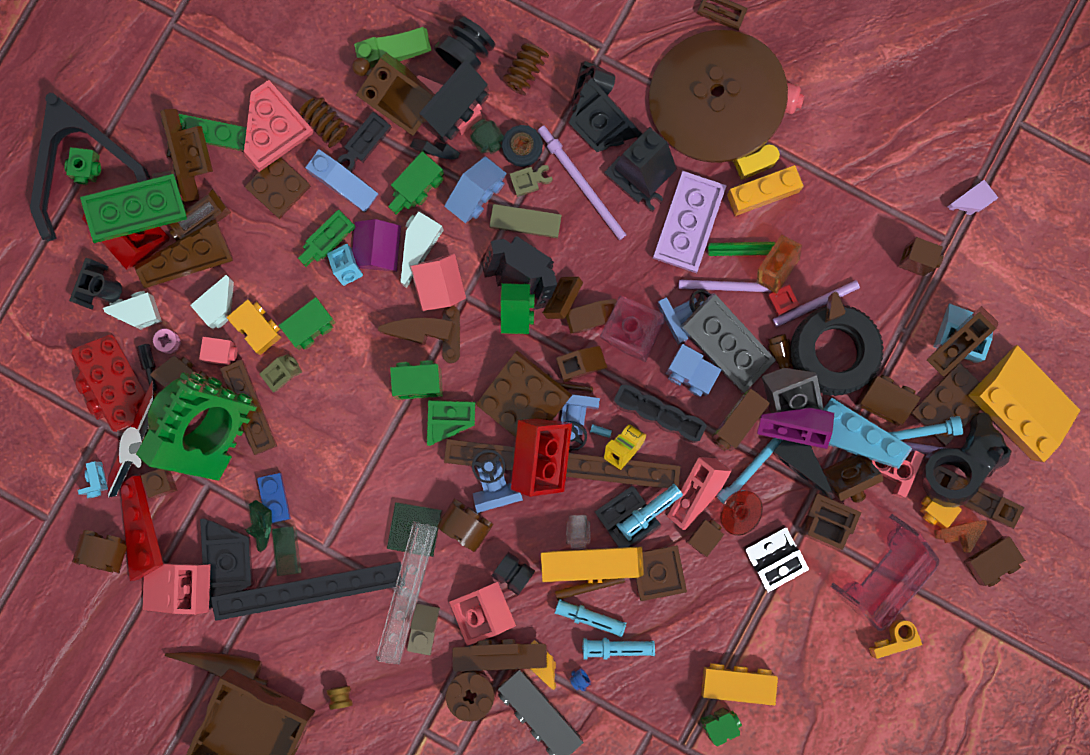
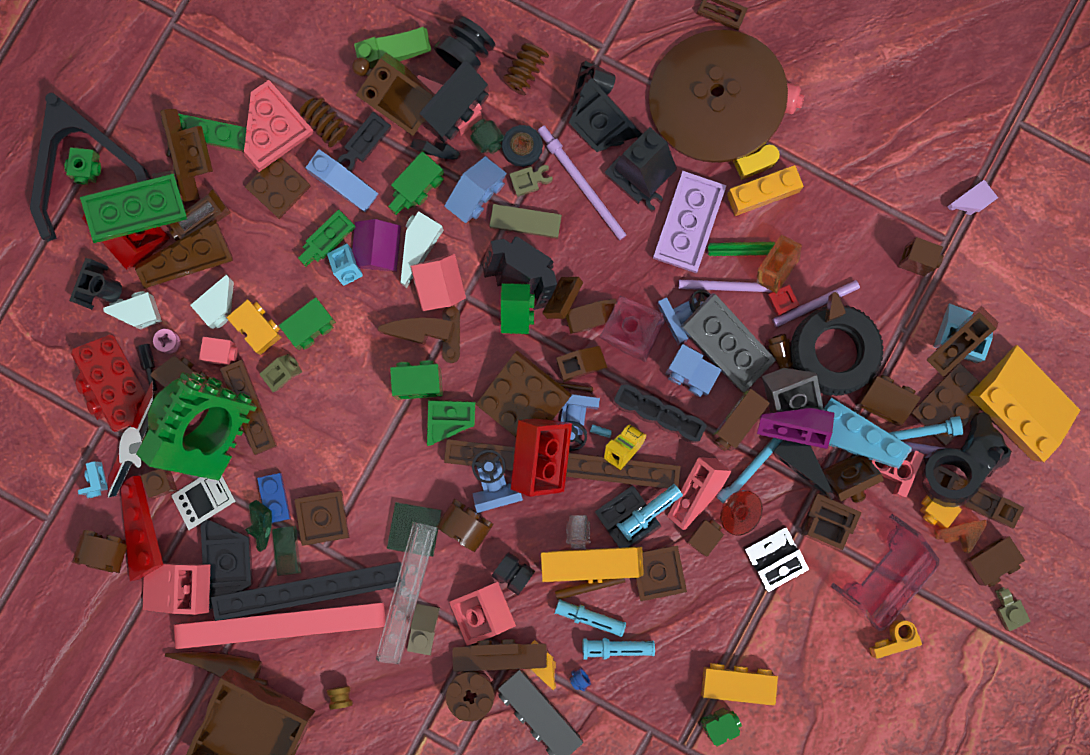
none -> white sticker [171,476,235,530]
none -> coral beam [174,602,386,649]
none -> reddish brown plate [294,491,350,546]
none -> olive plate [995,587,1030,632]

